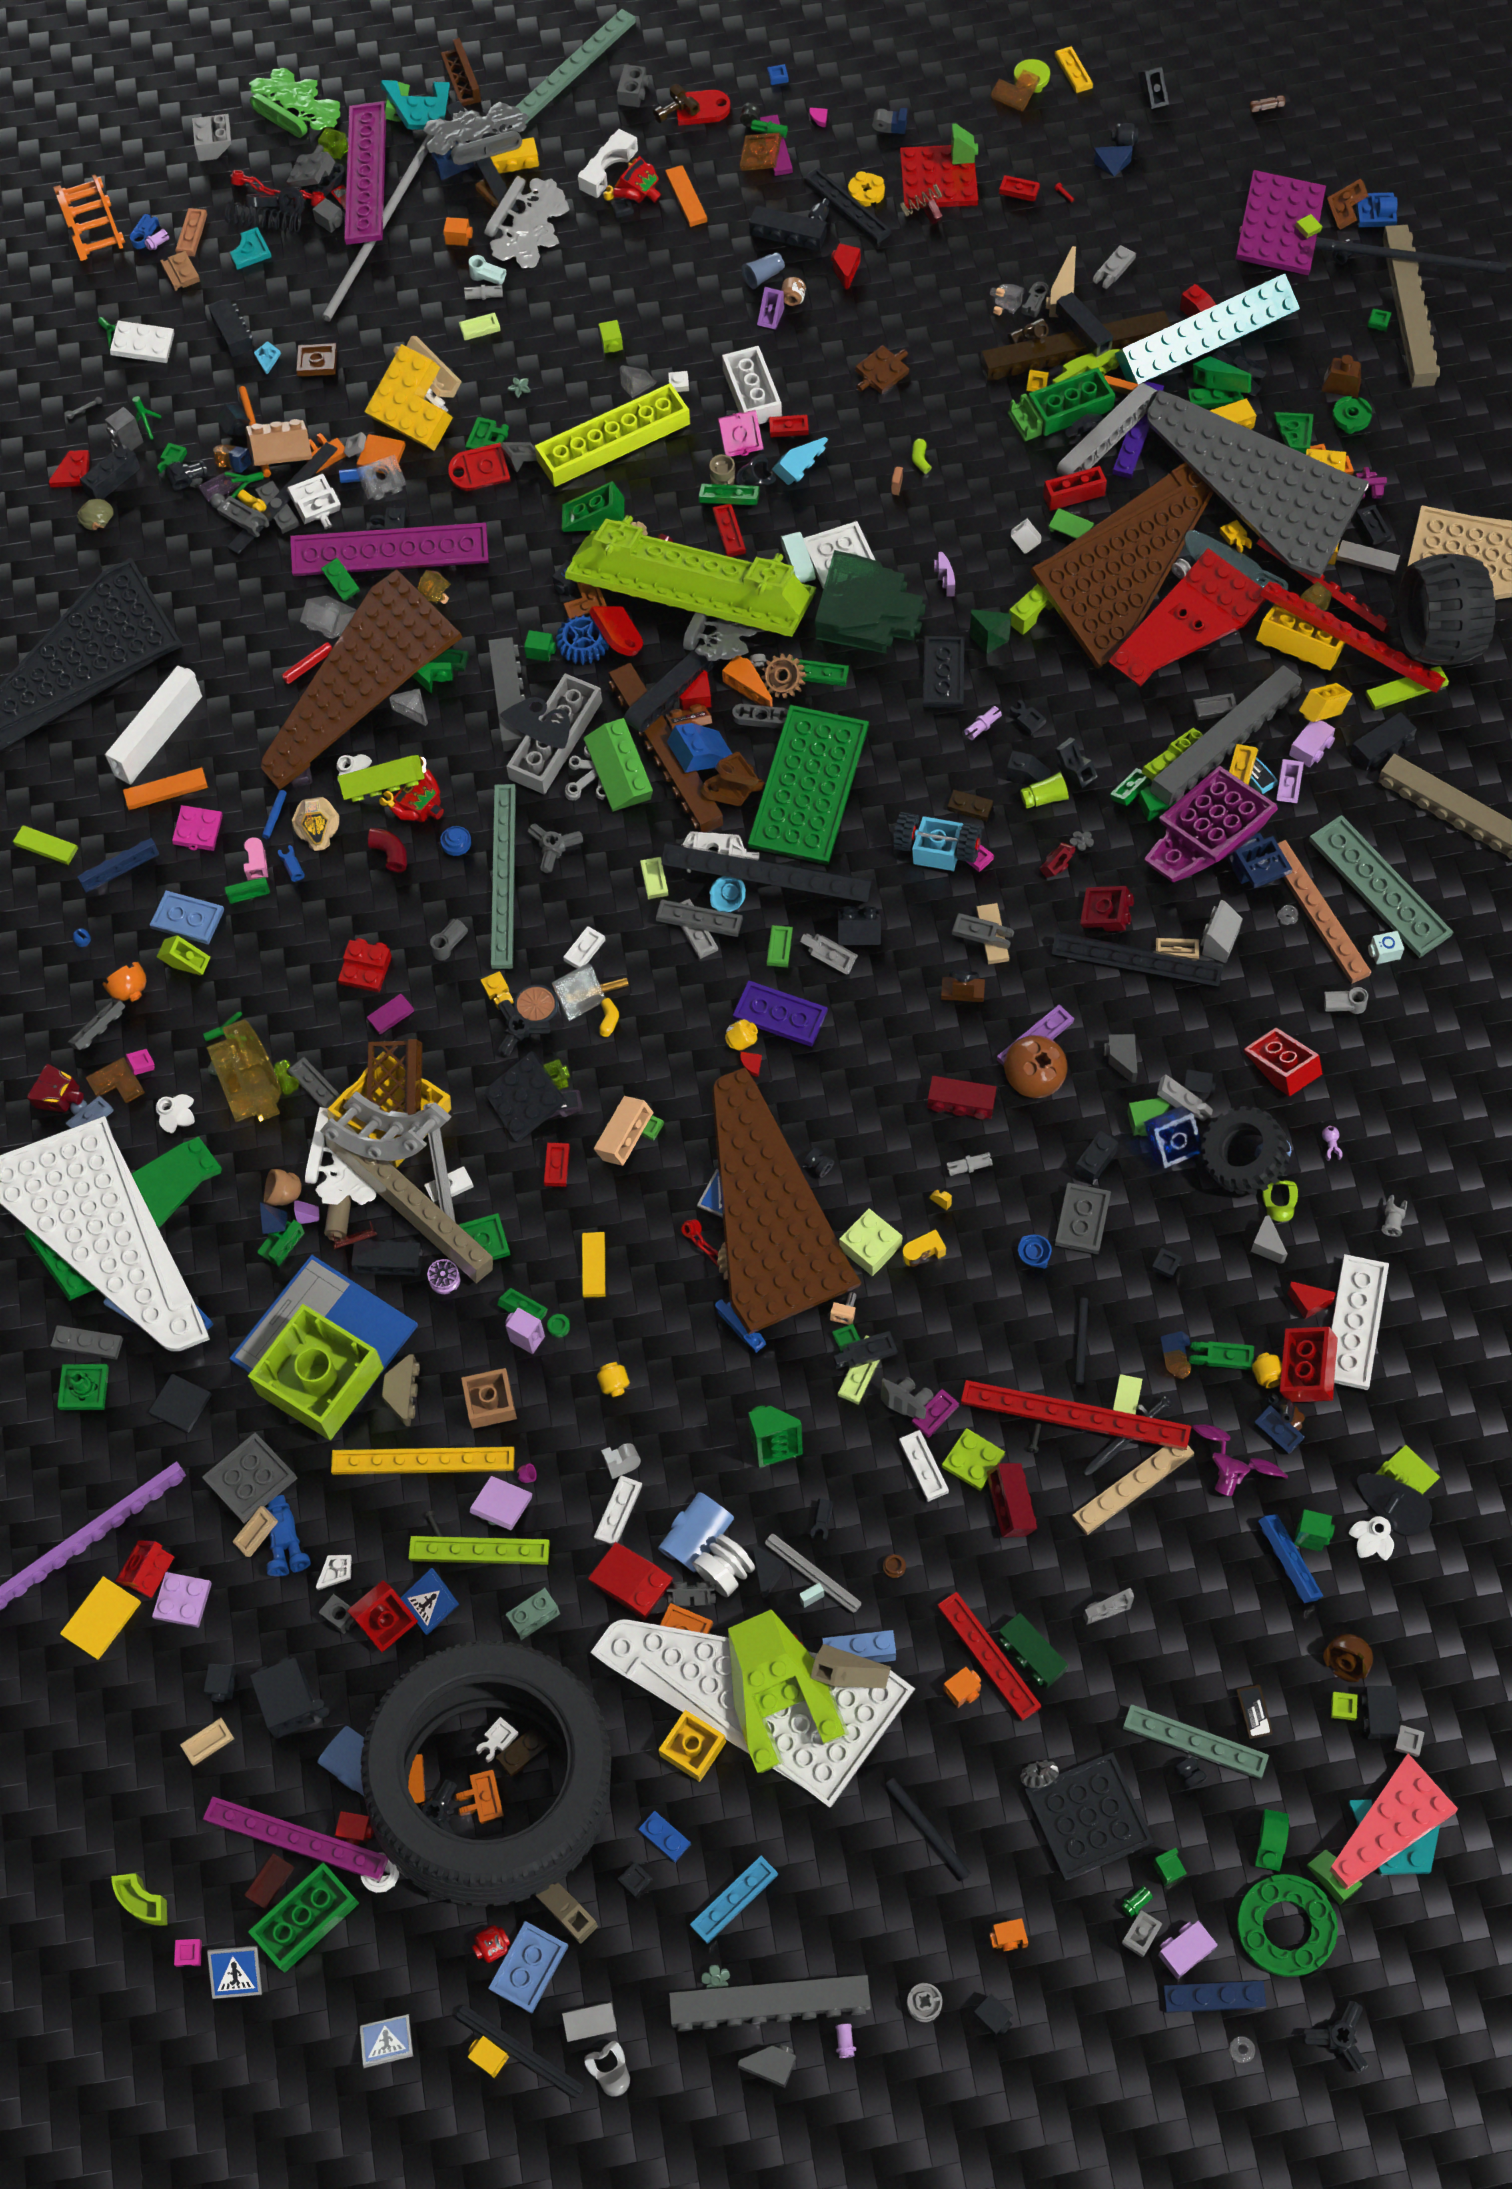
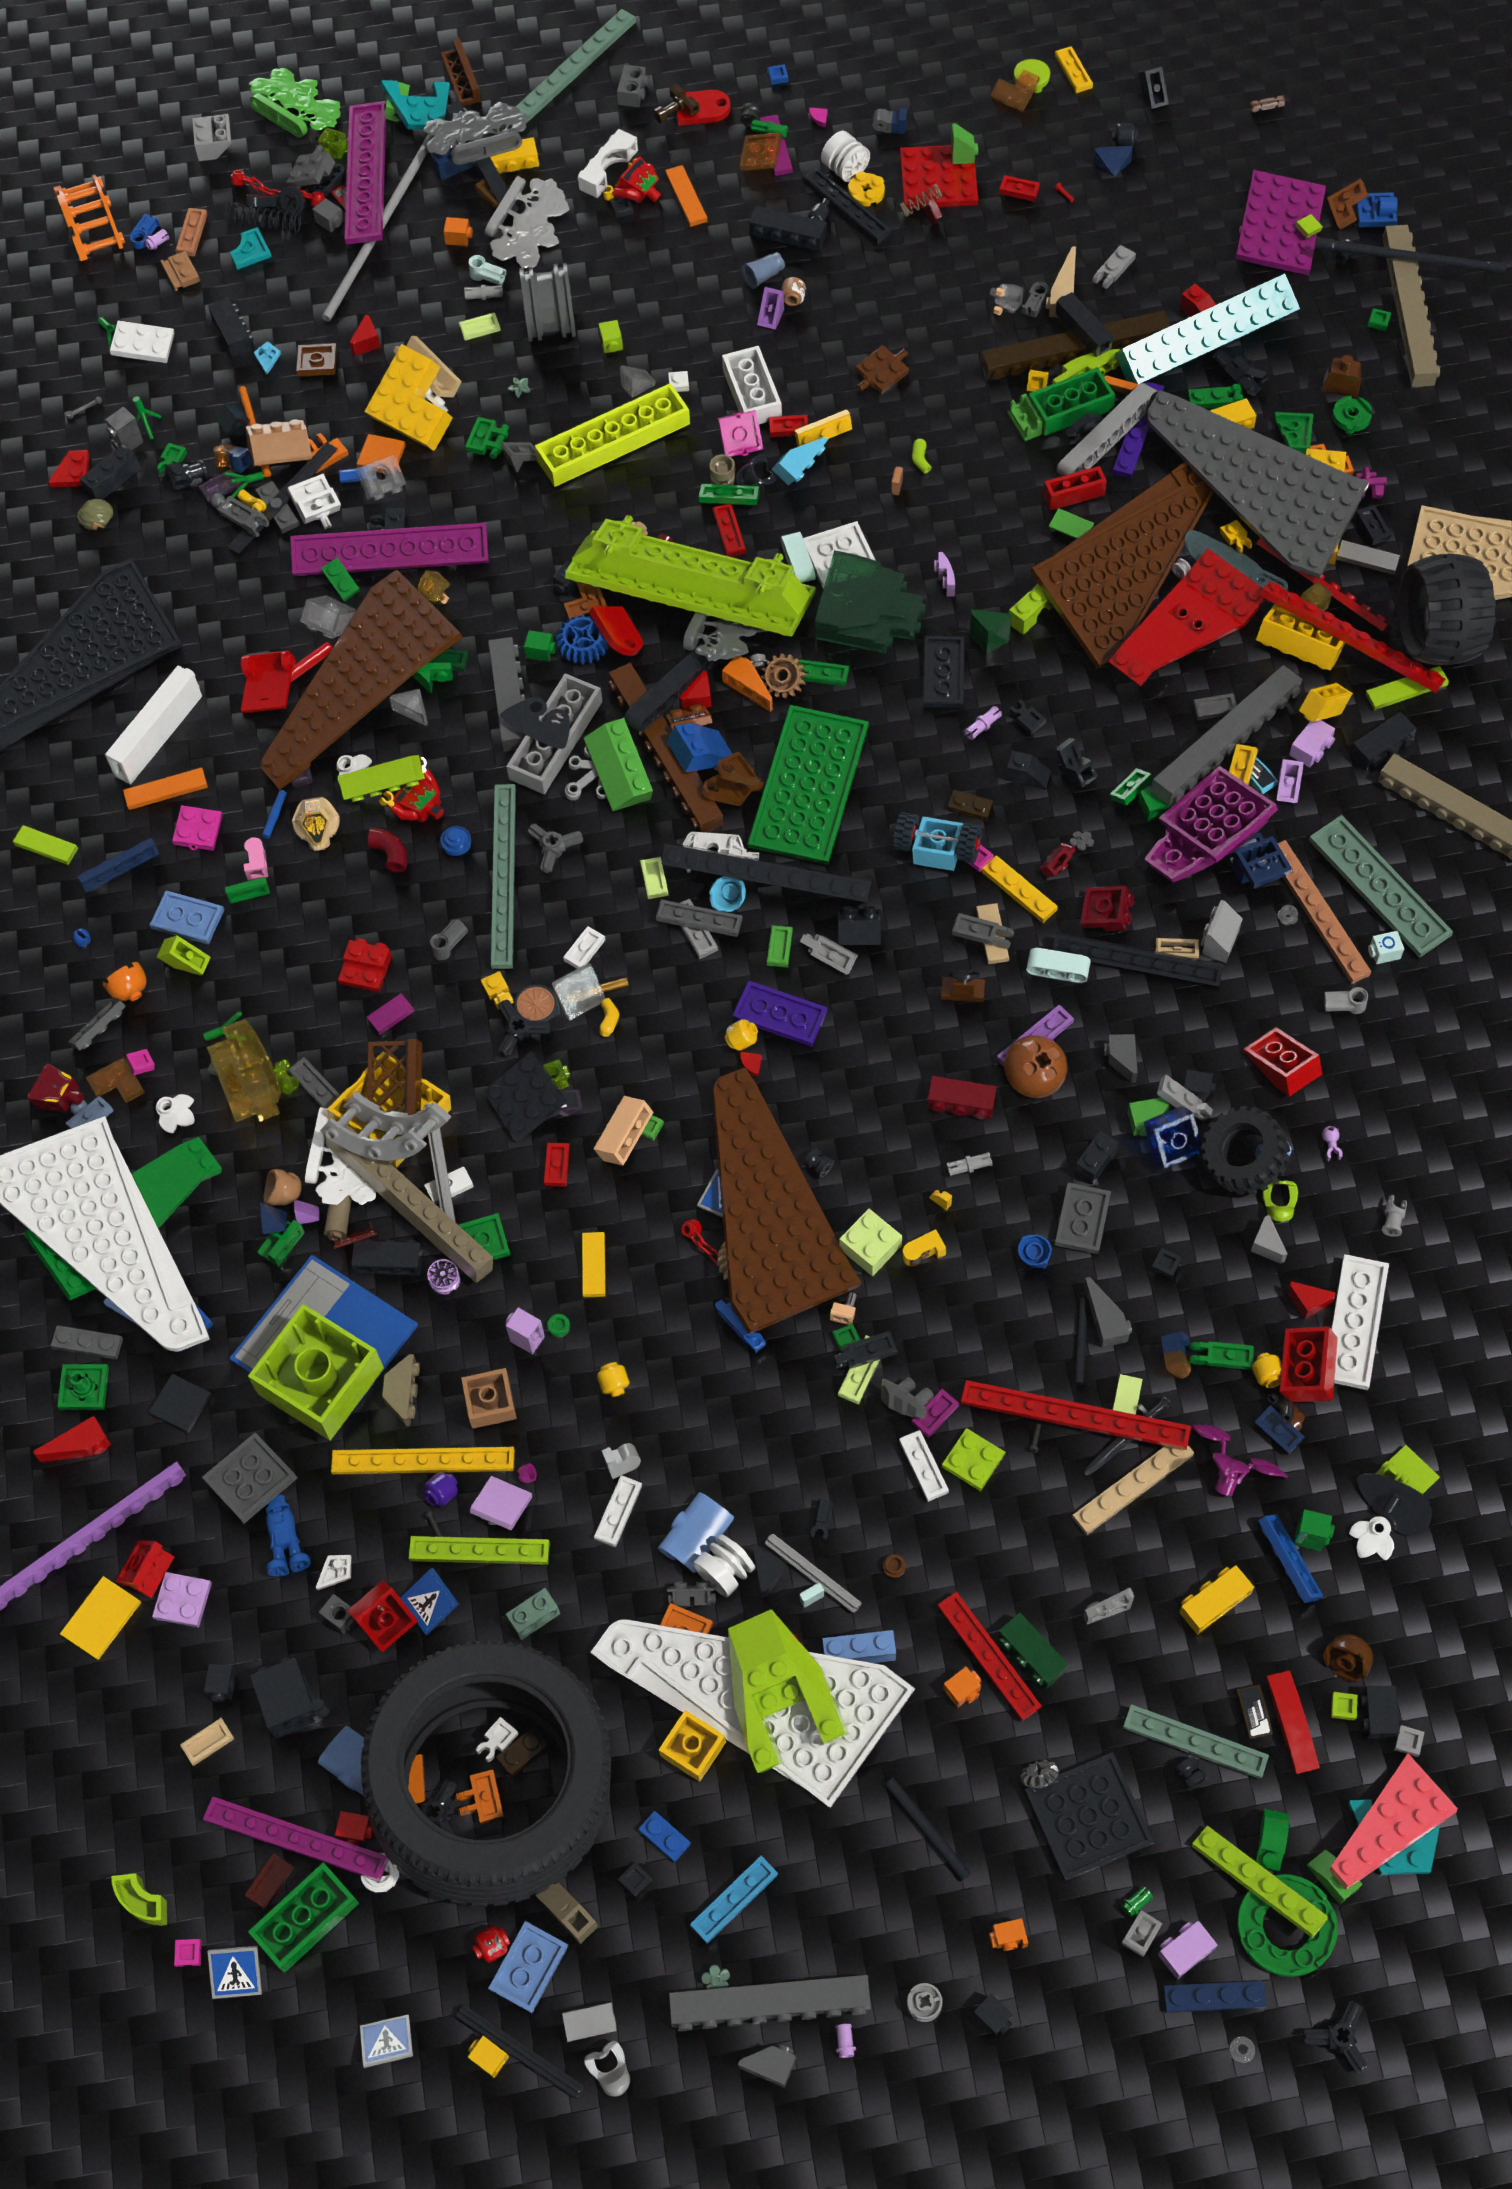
tan tile [232,1506,278,1557] -> none
blue bar [278,845,304,882] -> none
light grey plate [344,432,366,457] -> none
red tile [448,442,510,491] -> none
green plate [497,1288,548,1320] -> none
green slope [562,481,624,532] -> none
red slope [588,1542,673,1621] -> none
dark grey beam [732,704,788,729] -> none
green slope [748,1406,803,1468] -> none
dark tan slope [811,1644,891,1689] -> none
red slope [831,243,861,289] -> none
dark red brick [987,1463,1037,1537] -> none
dark brown bar [1007,318,1049,344] -> none
white panel [1011,518,1041,553] -> none
lime plant [1020,772,1069,809] -> none
lime slope [1141,728,1203,781] -> none
green panel [1152,1848,1187,1886] -> none
green slope [1193,356,1251,393] -> none
none -> red slope [33,1416,111,1462]
none -> red door [241,651,295,713]
none -> red slope [349,315,380,356]
none -> dark purple head [423,1472,458,1506]
none -> dark grey wheel [519,263,576,342]
none -> yellow plate [795,410,852,447]
none -> white wheel [821,131,870,182]
none -> yellow plate [982,855,1058,923]
none -> light aqua beam [1026,948,1091,983]
none -> dark grey slope [1084,1277,1132,1347]
none -> yellow brick [1179,1566,1254,1635]
none -> lime plate [1192,1826,1328,1938]
none -> red slope [1266,1670,1320,1774]

